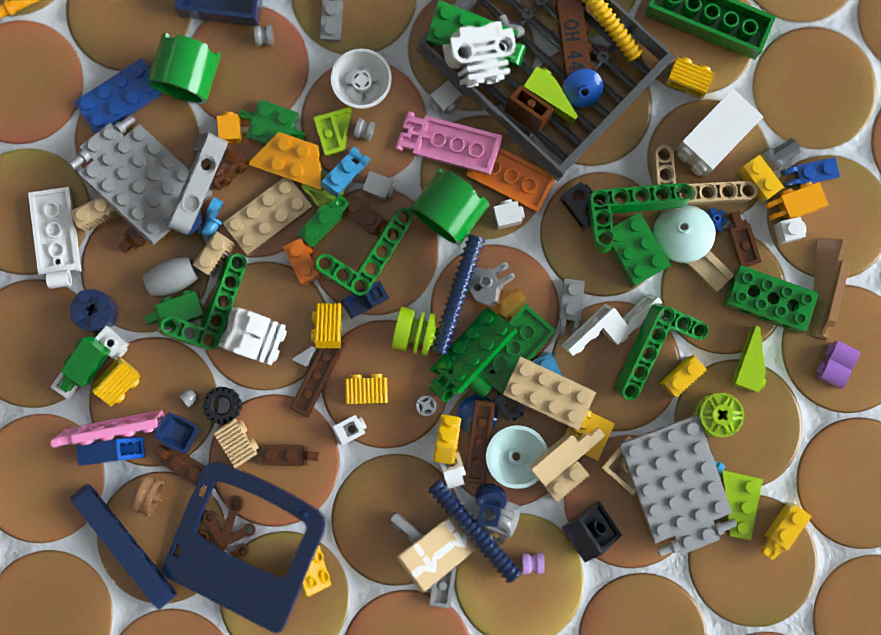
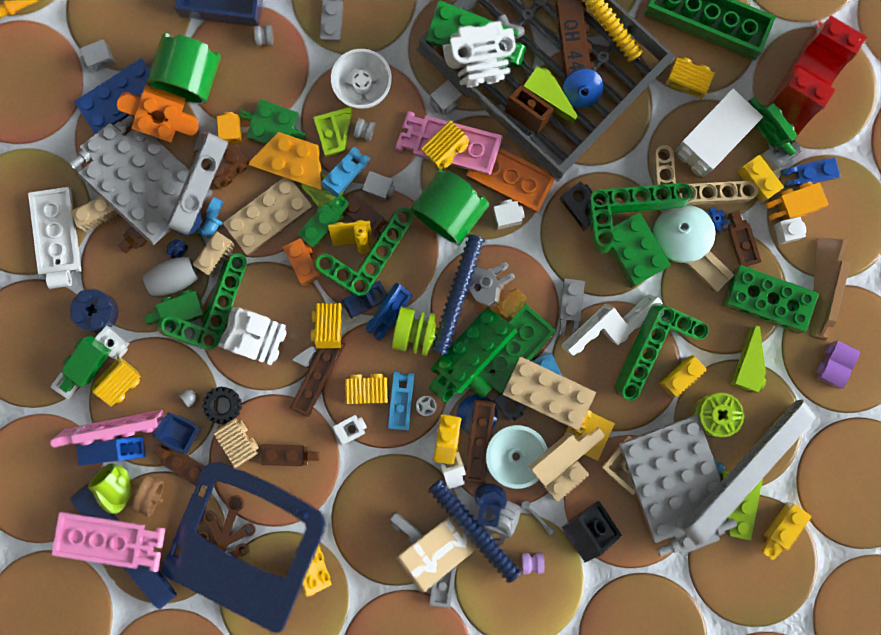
none -> bright pink hinge [52,512,165,571]
none -> light grey brick [80,39,116,73]
none -> lime helmet [87,464,131,514]
none -> orange brick [117,84,199,142]
none -> dark blue plate [166,239,188,259]
none -> yellow hinge [328,220,373,254]
none -> blue hinge [365,282,412,340]
none -> dark azure plate [388,371,415,430]
none -> yellow brick [420,120,469,169]
none -> light grey hinge [522,500,554,535]
none -> beam [681,399,816,546]
none -> green plate [748,96,798,156]
none -> red piece [768,15,867,140]

